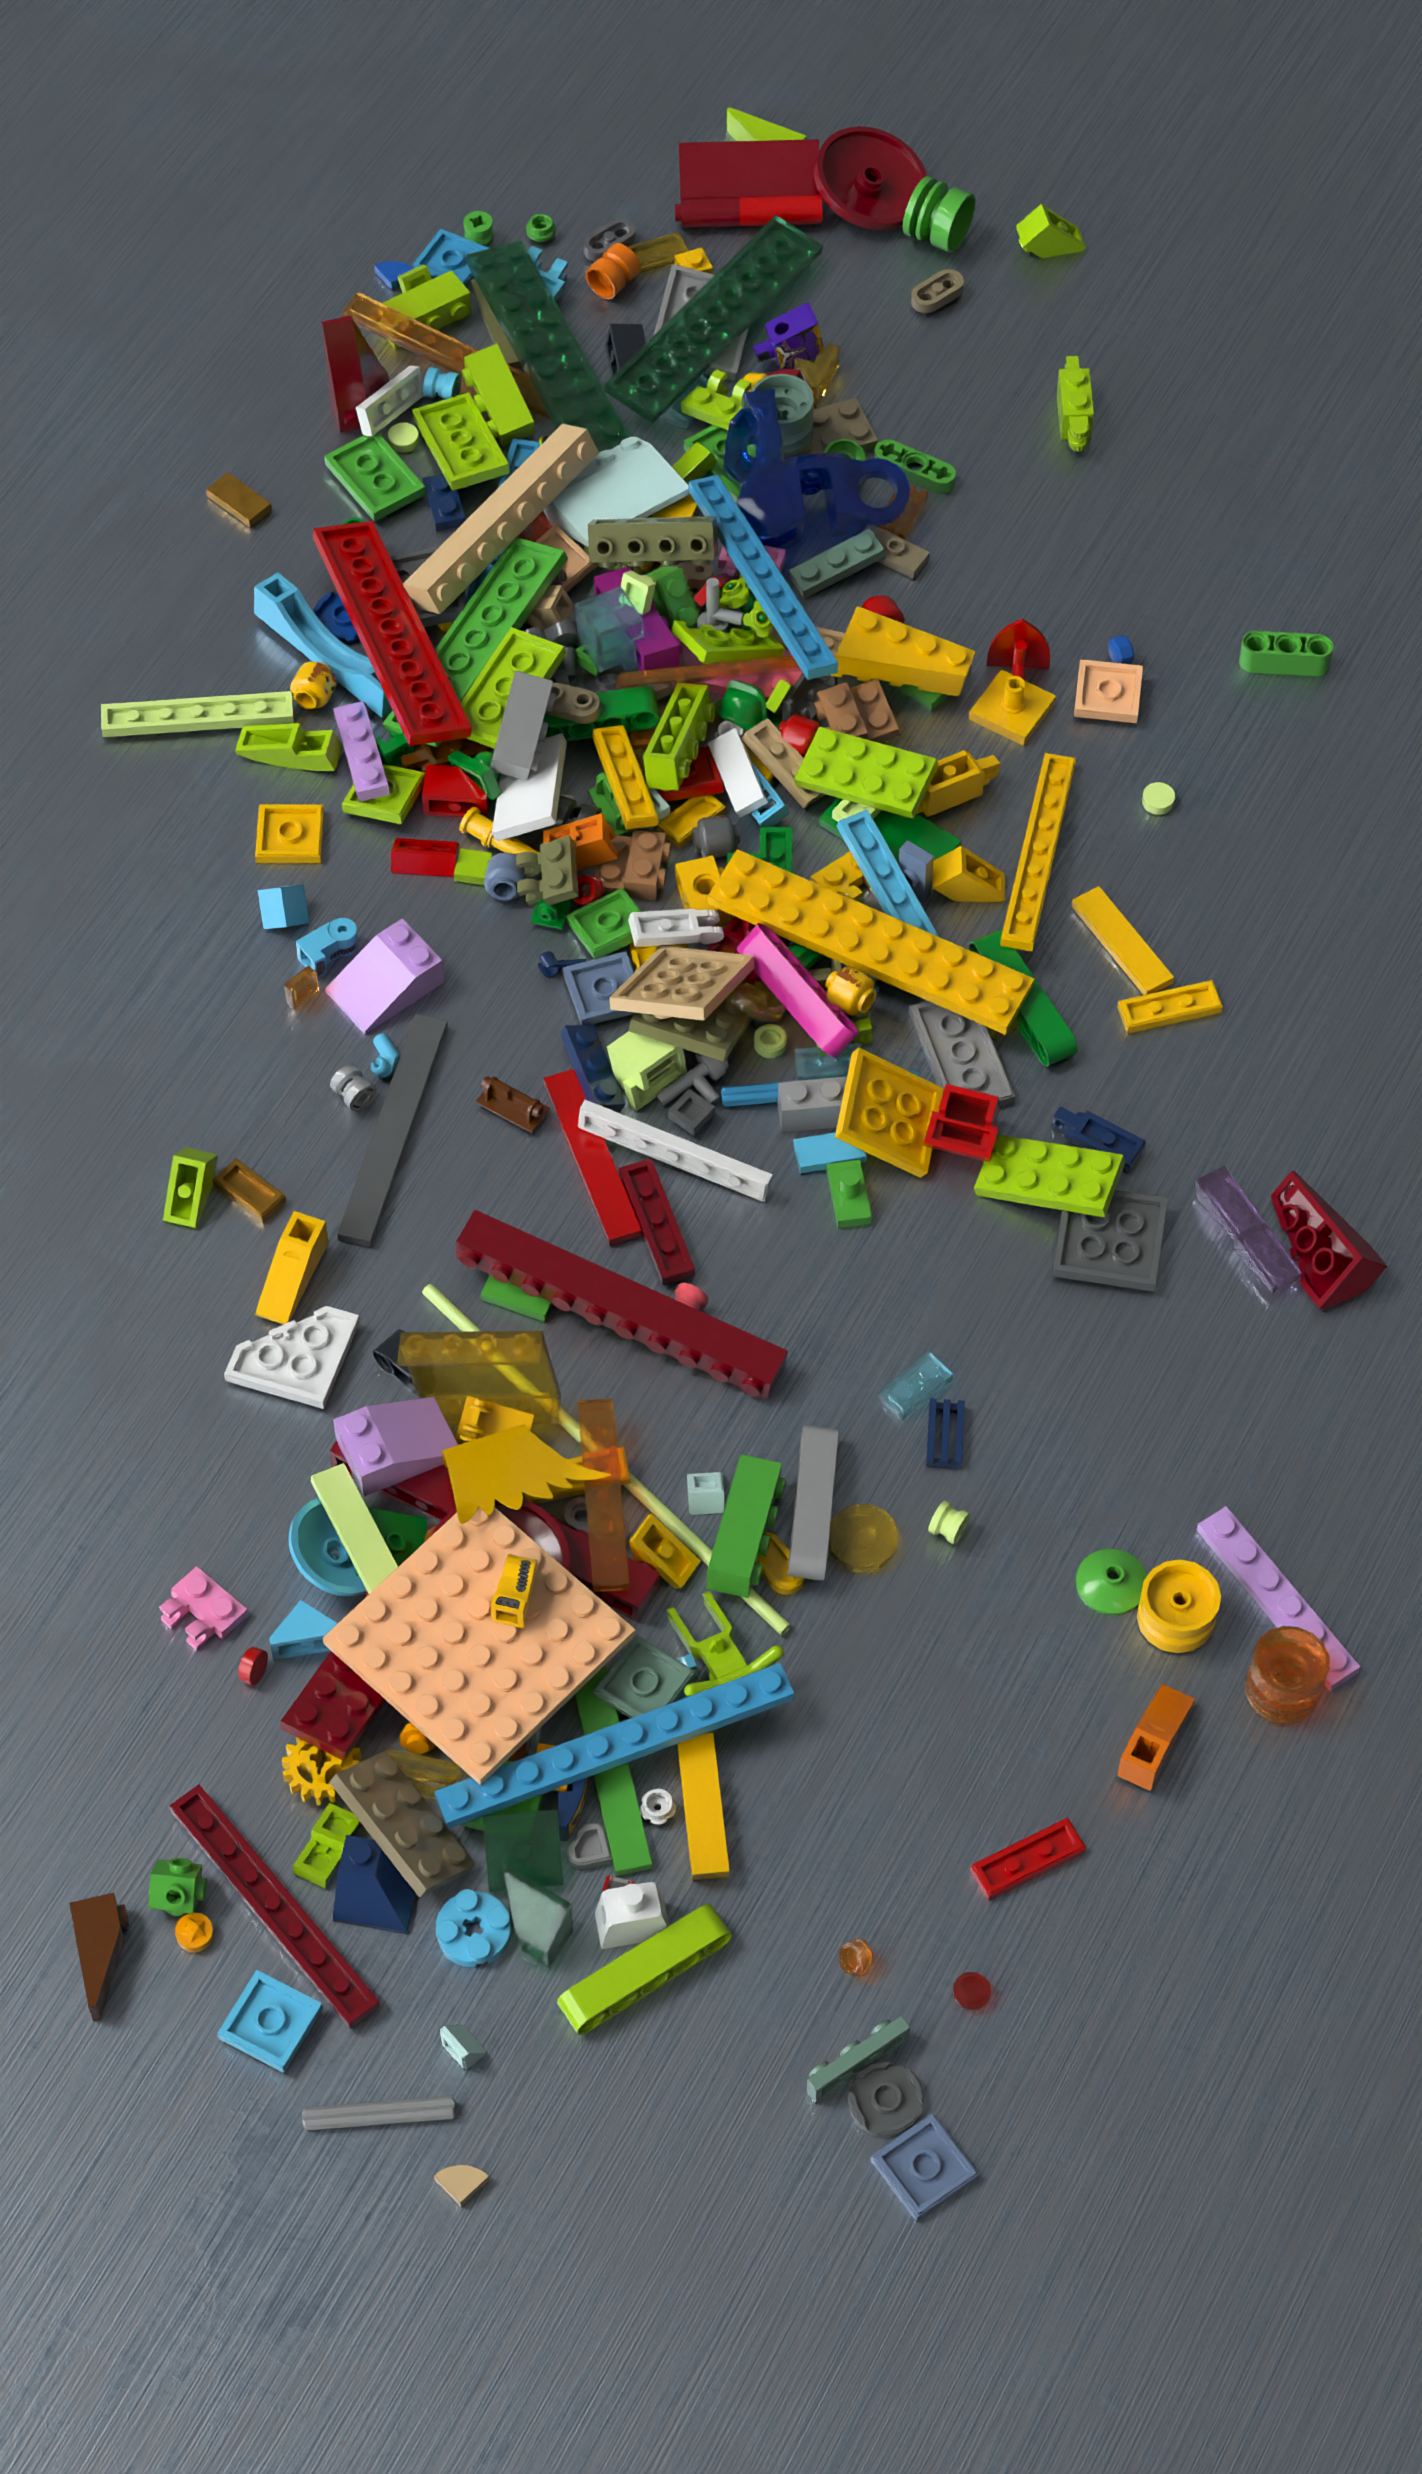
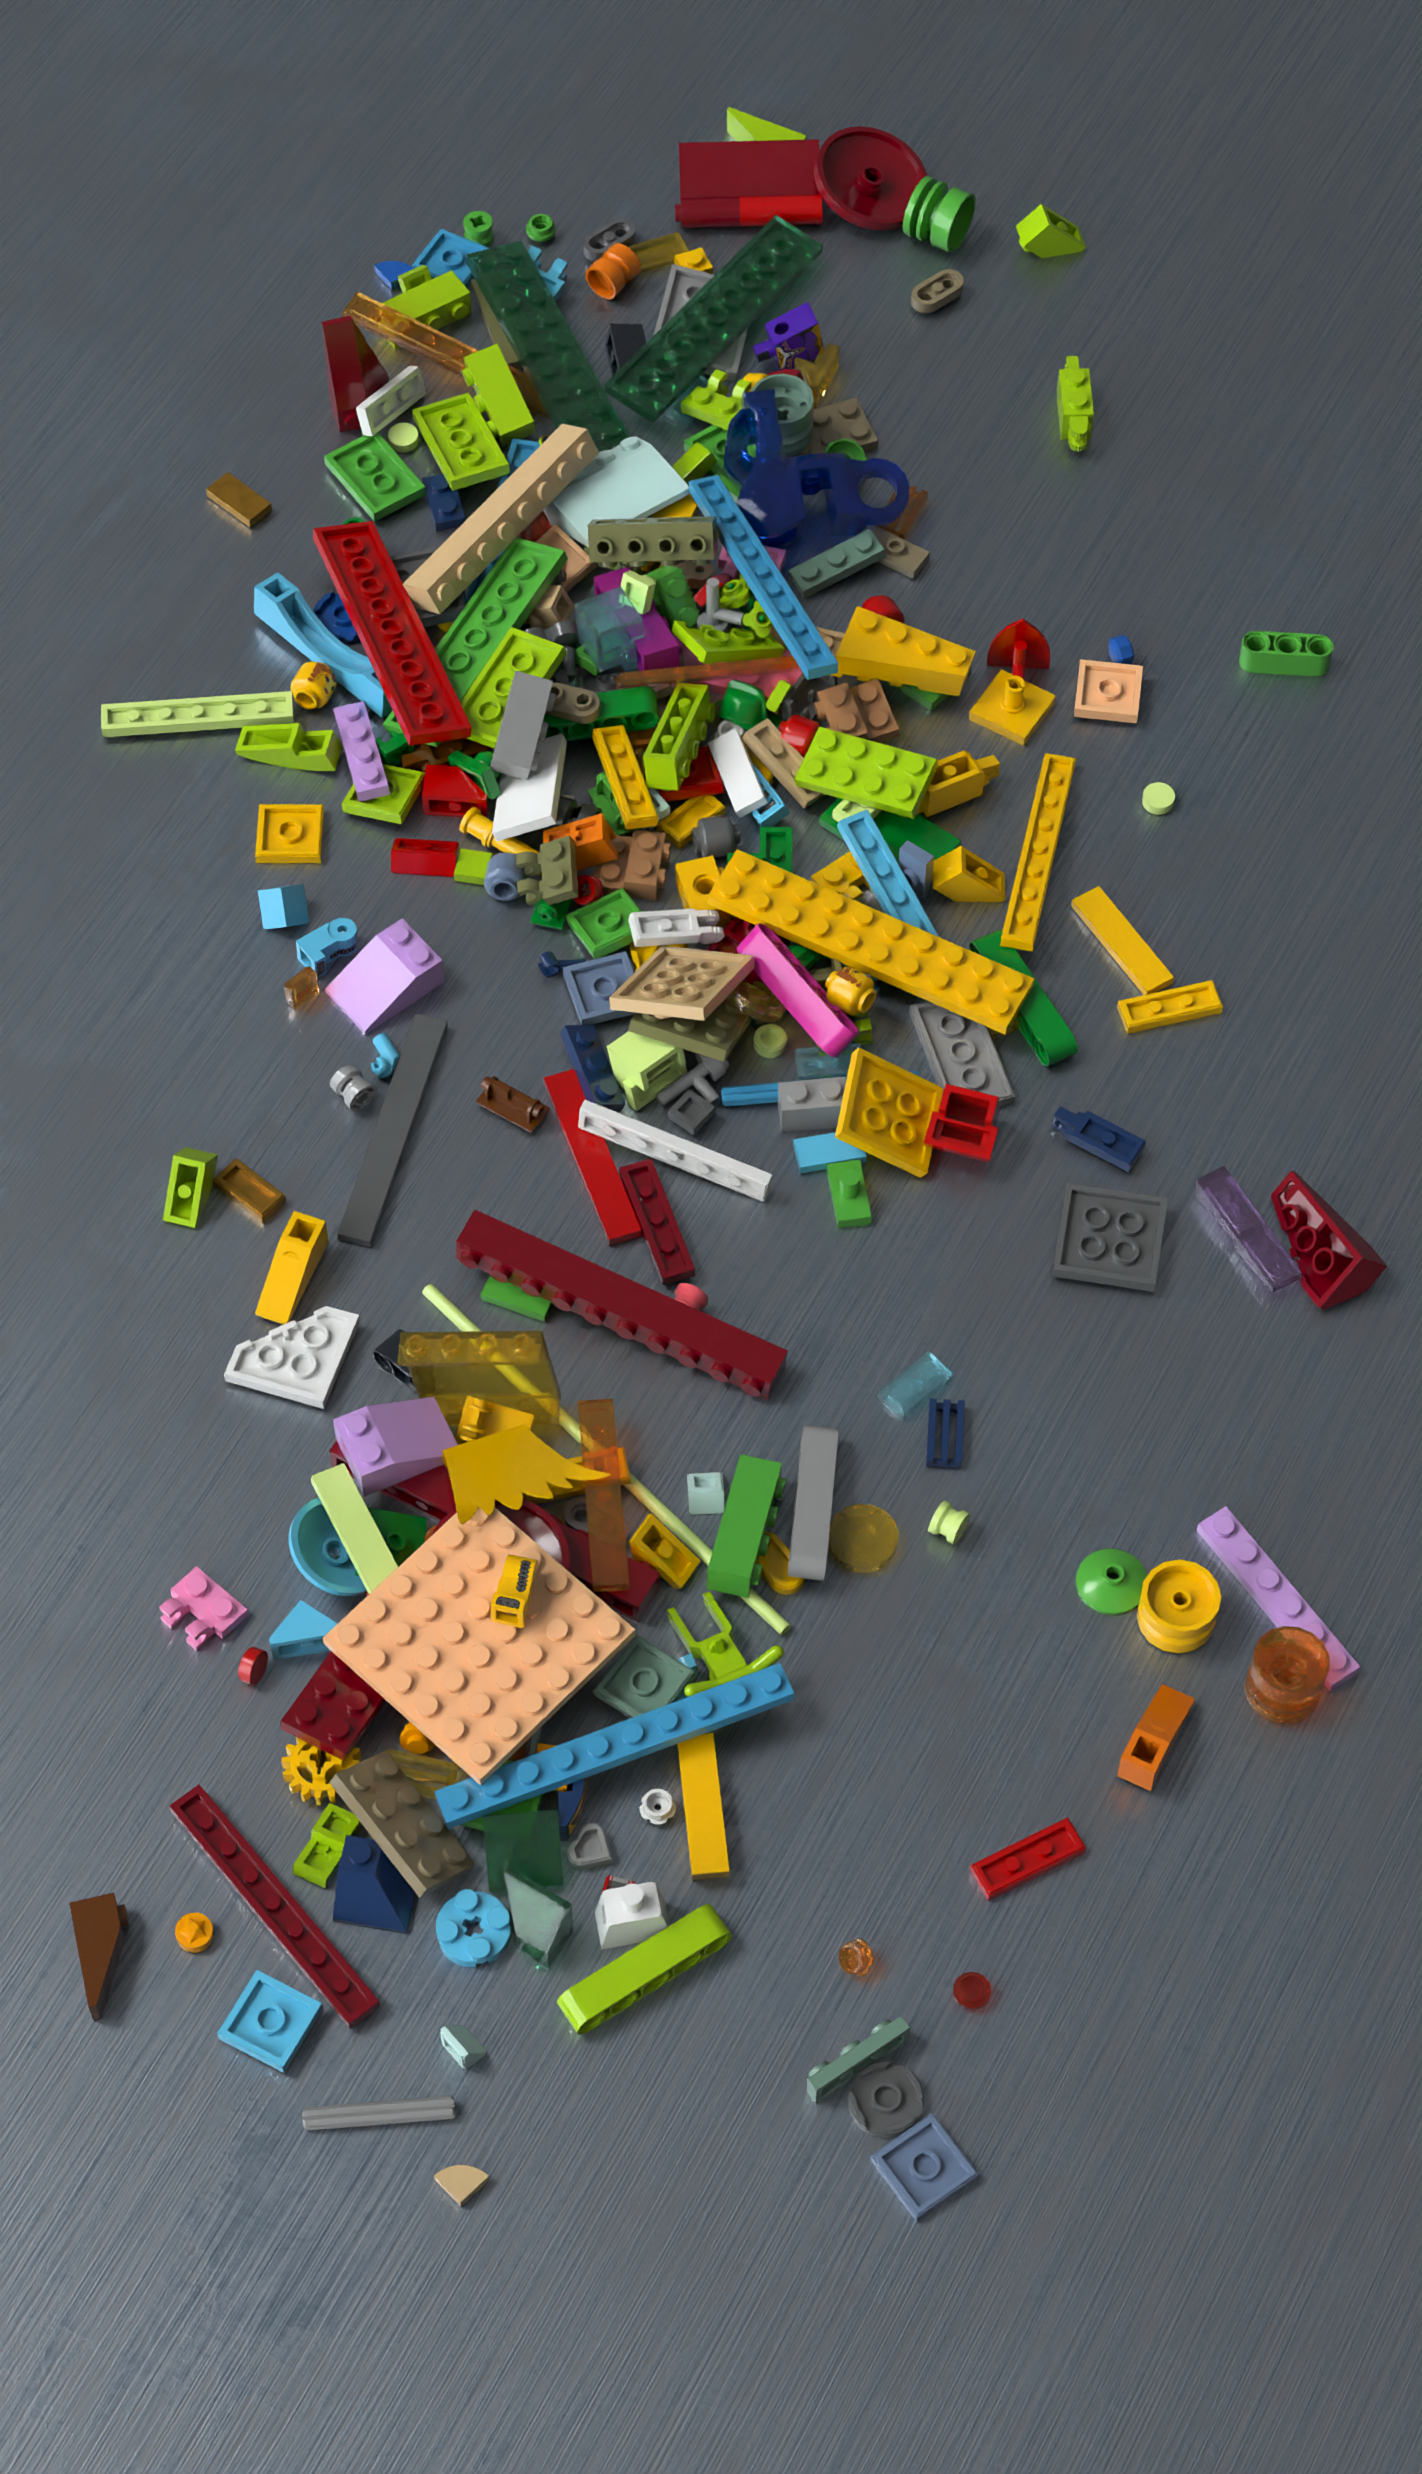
bright green brick [148,1858,207,1916] -> none
medium azure wheel [423,367,461,400] -> none
bright green tile [575,1665,652,1876] -> none
bright green beam [874,439,956,494] -> none
lime plate [974,1134,1125,1217] -> none

